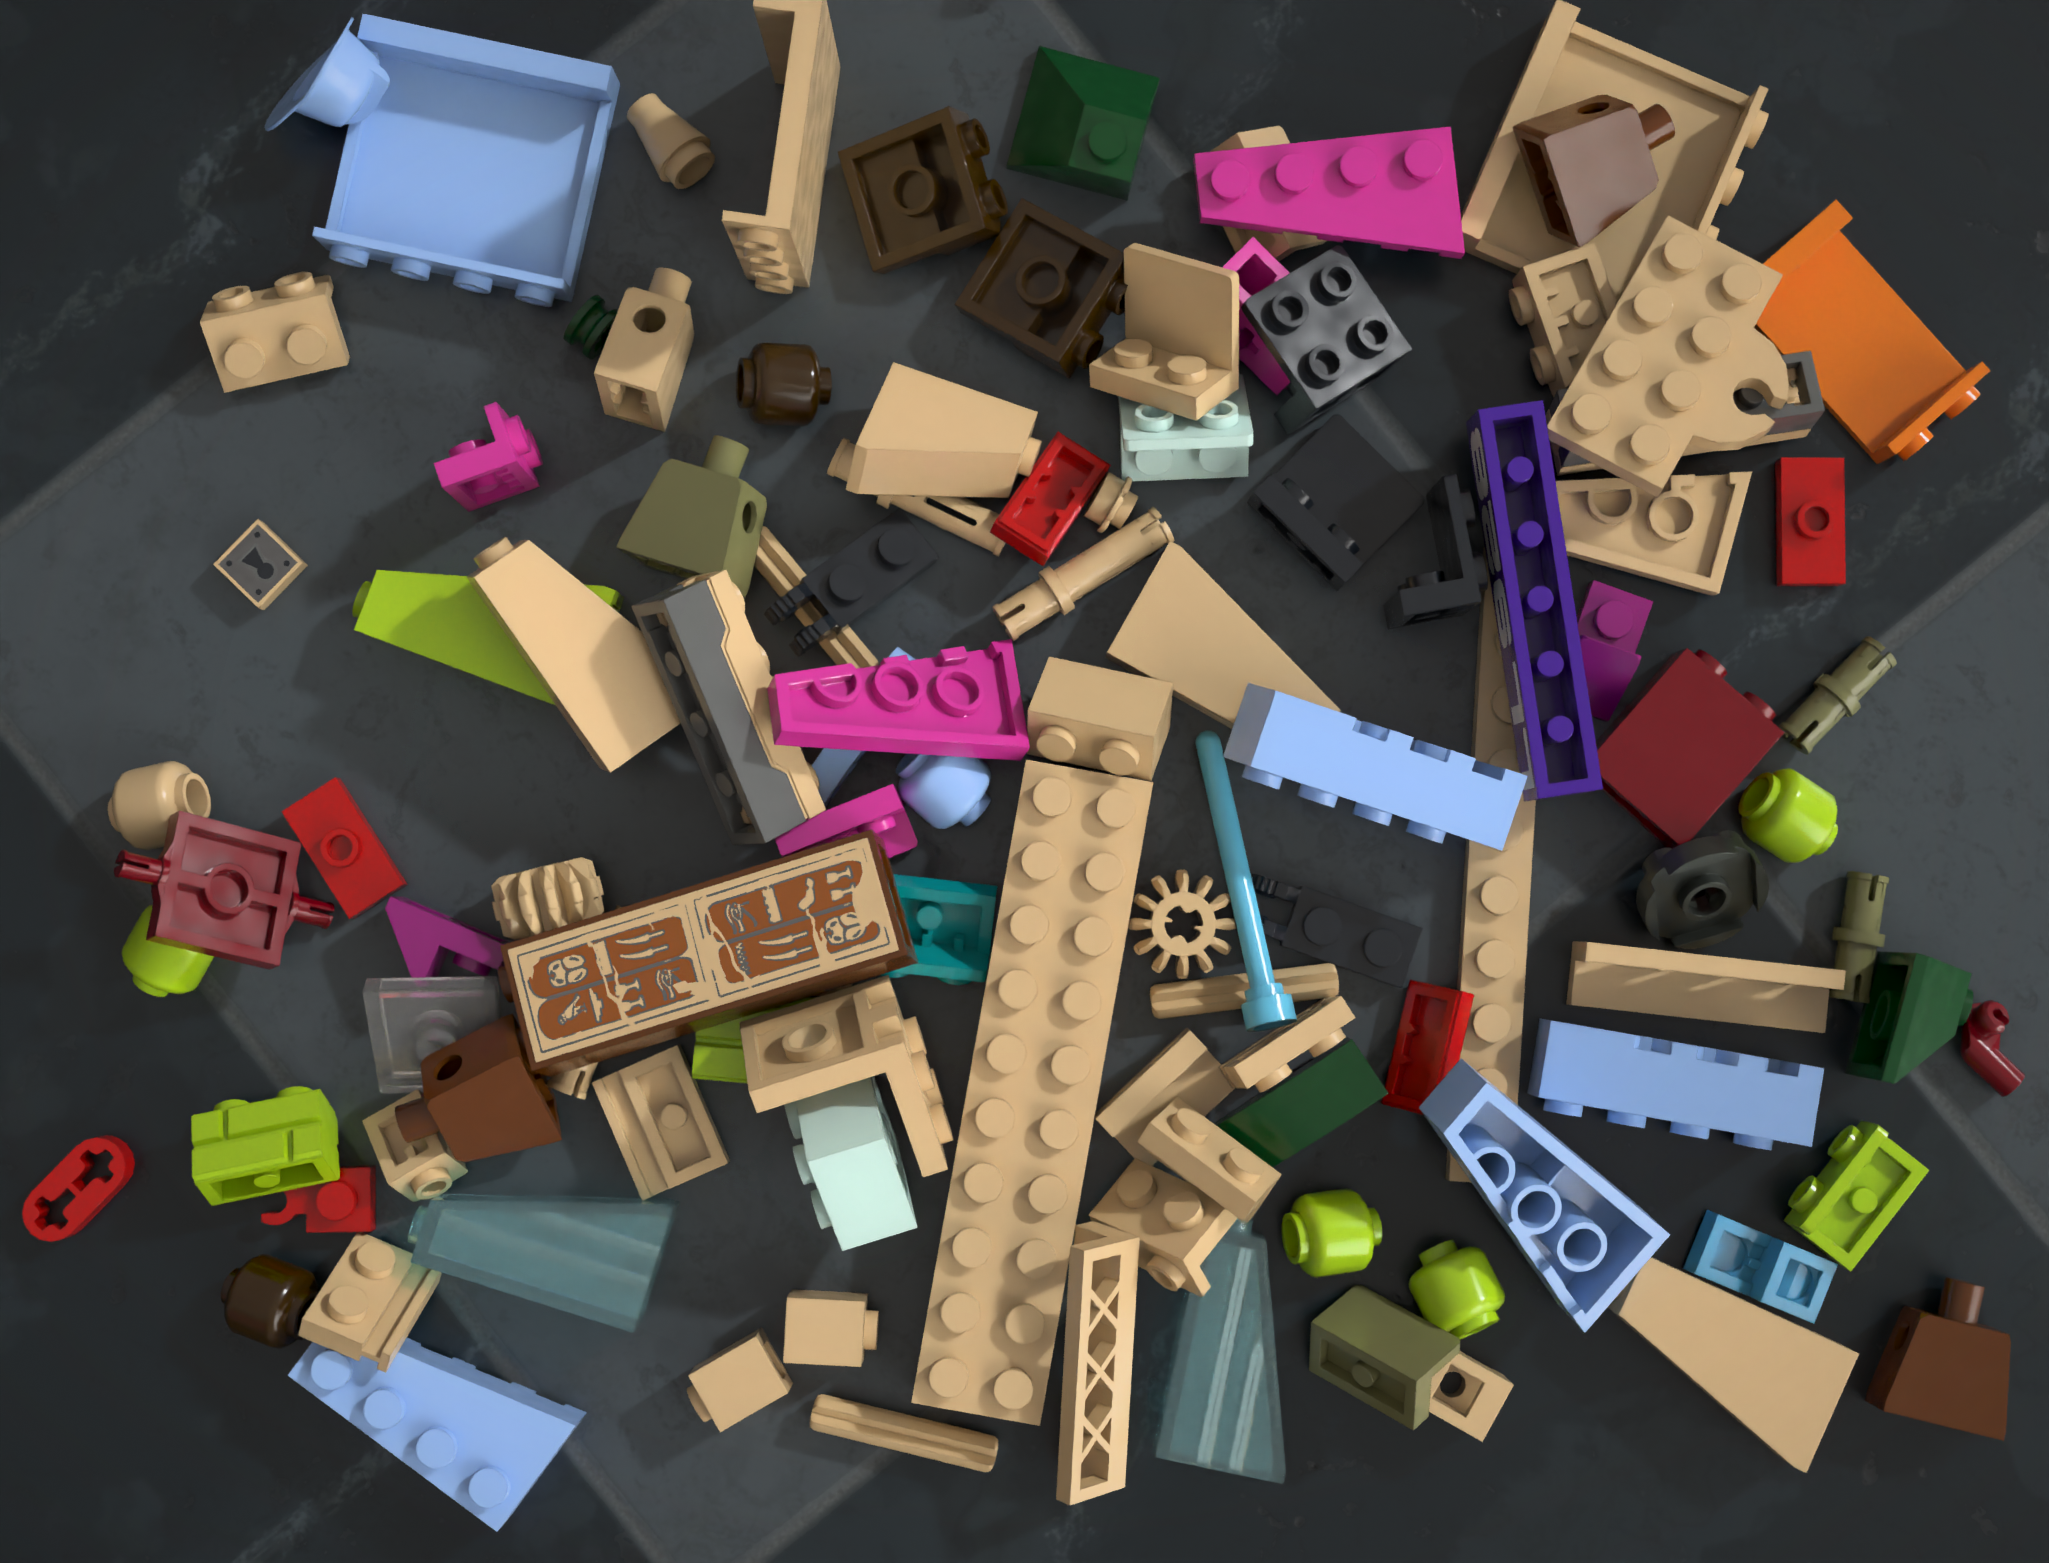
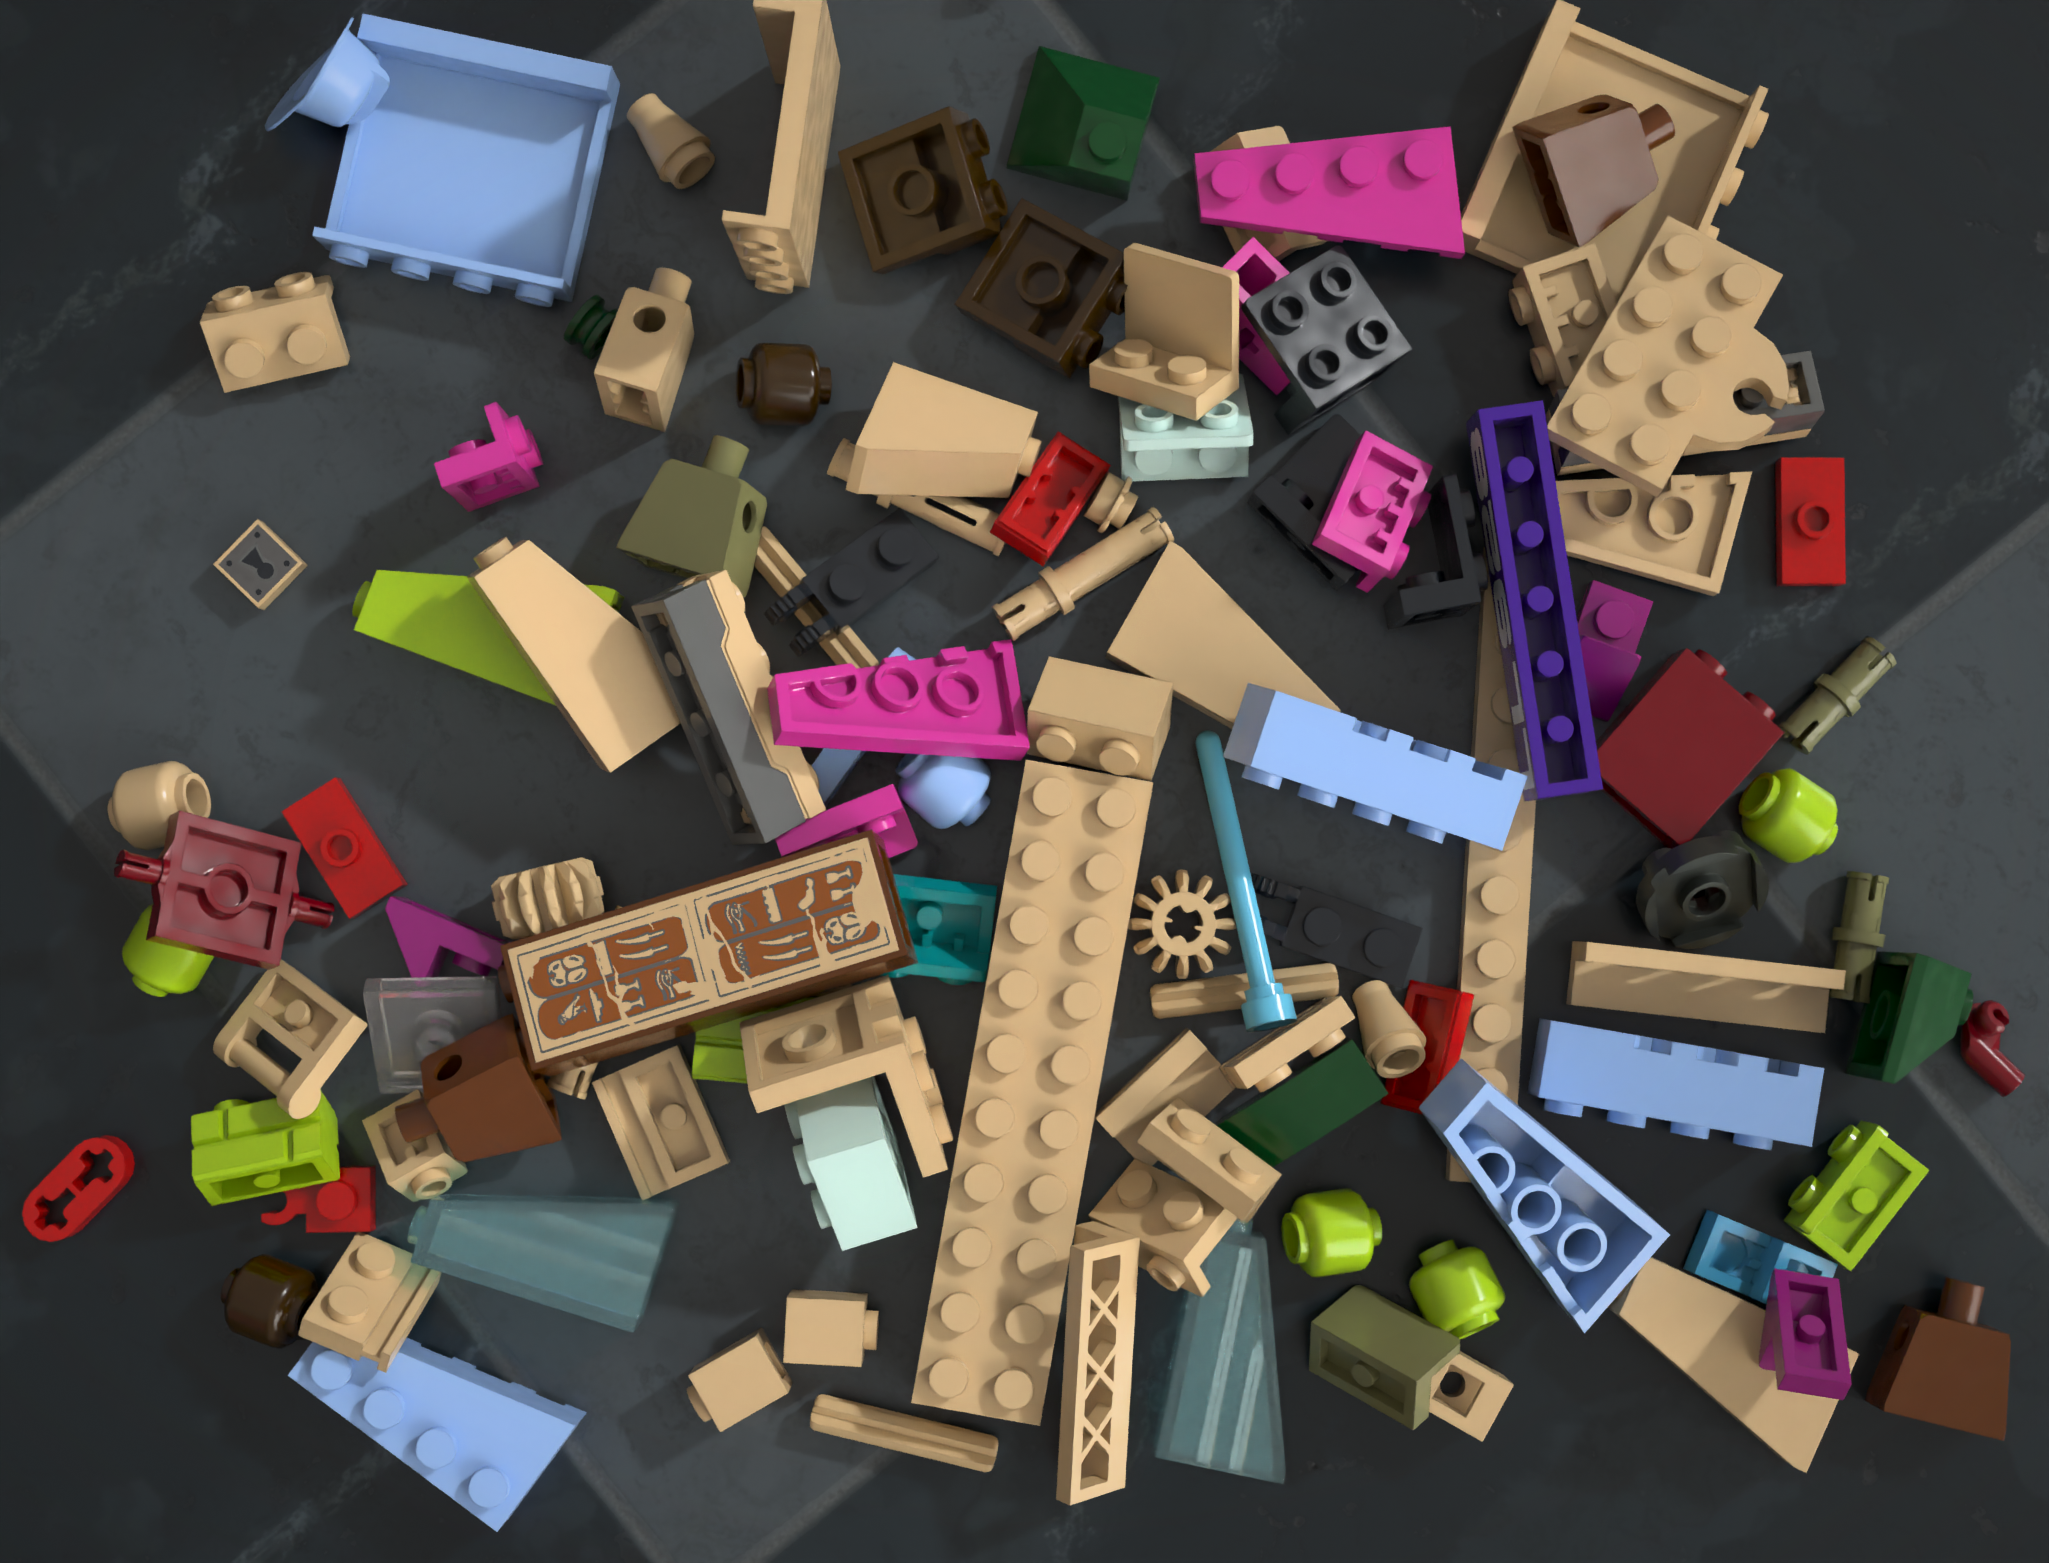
orange panel [1754,199,1991,464] -> none
none -> tan plate [213,959,368,1119]
none -> dark pink bracket [1312,430,1433,593]
none -> tan cone [1352,980,1426,1078]
none -> magenta slope [1759,1268,1852,1400]

